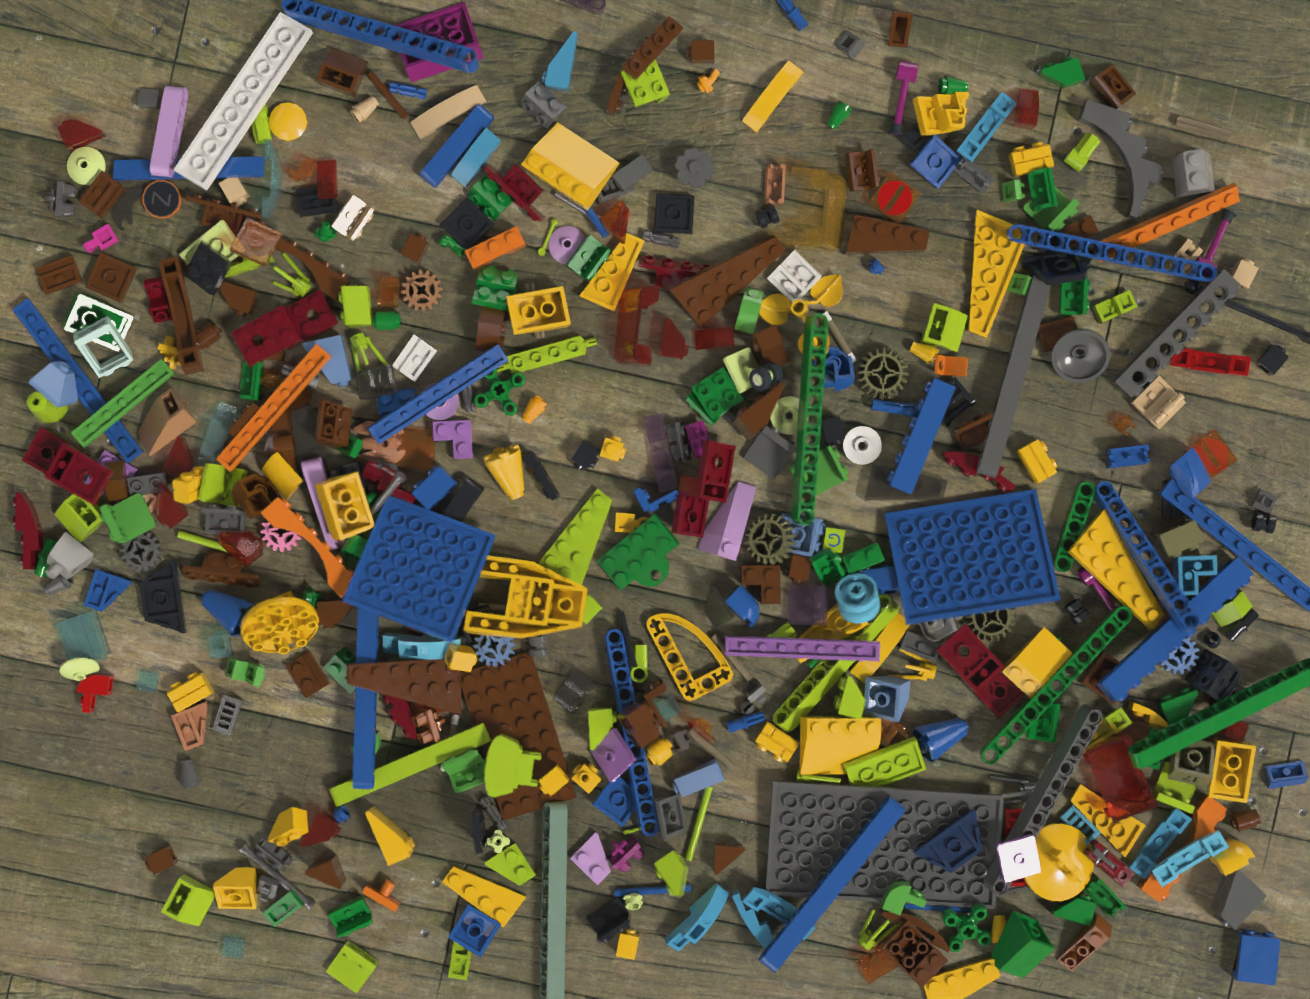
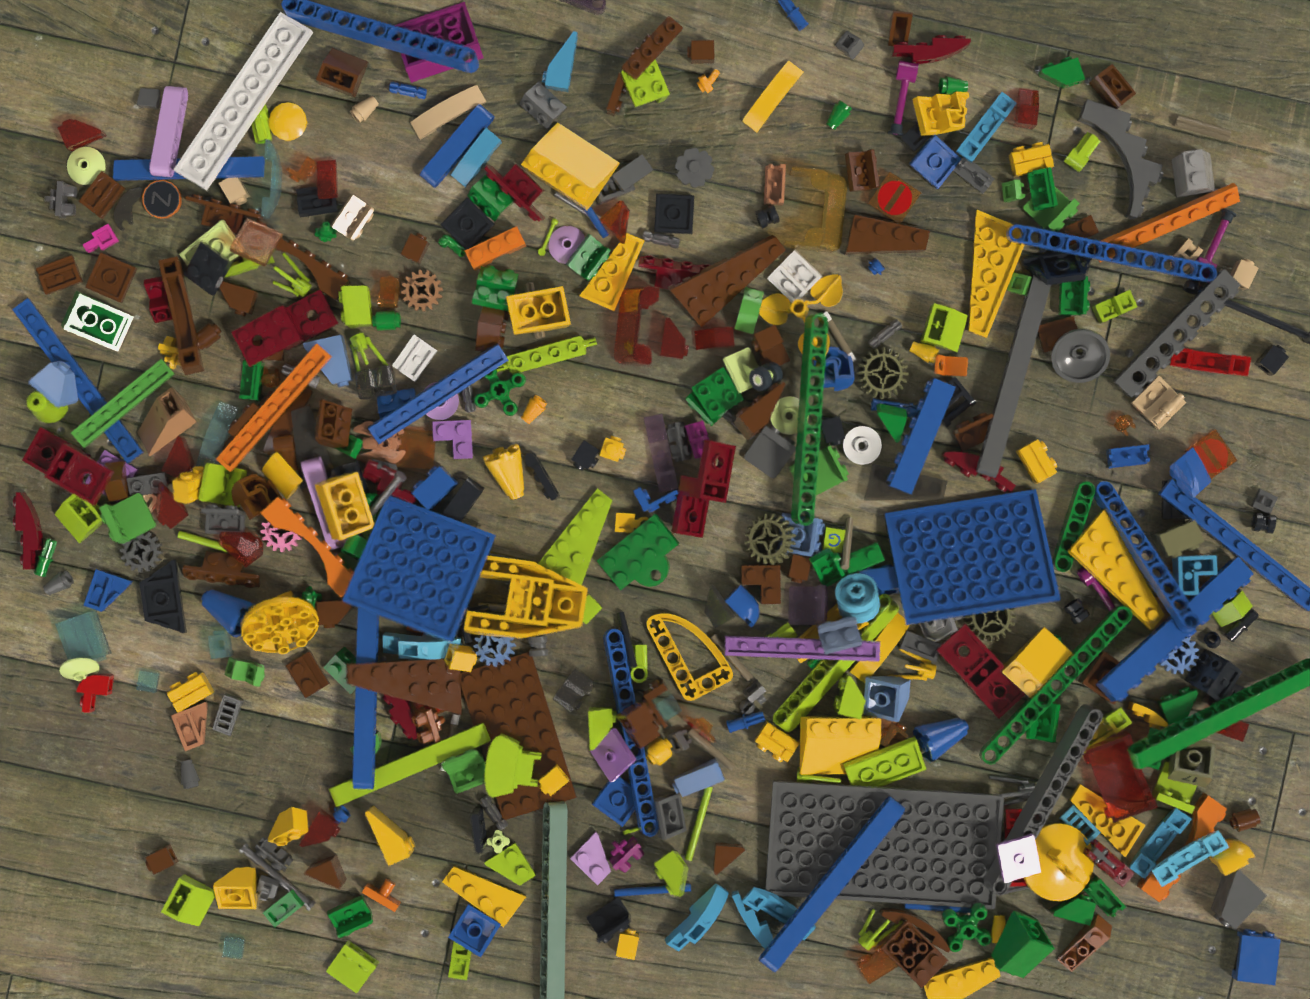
light grey torso [46,532,94,579] -> none
light aqua window [74,316,133,378] -> none
reddish brown bar [367,71,409,120] -> none
yellow brick [572,762,602,794] -> none
yellowish green plate [623,893,643,910] -> none
lavender wedge [698,482,756,561] -> none
bright green brick [880,881,927,915] -> none
dark blue wing [913,808,982,873] -> none
yellow slope [1208,737,1256,803] -> none
blue slope [1265,760,1308,789] -> none
none -> sand blue bracket [818,617,862,655]
none -> dark tan bar [841,517,854,570]
none -> flat silver axle [868,319,902,349]
none -> green slope [876,403,907,443]
none -> dark red slope [891,35,971,65]

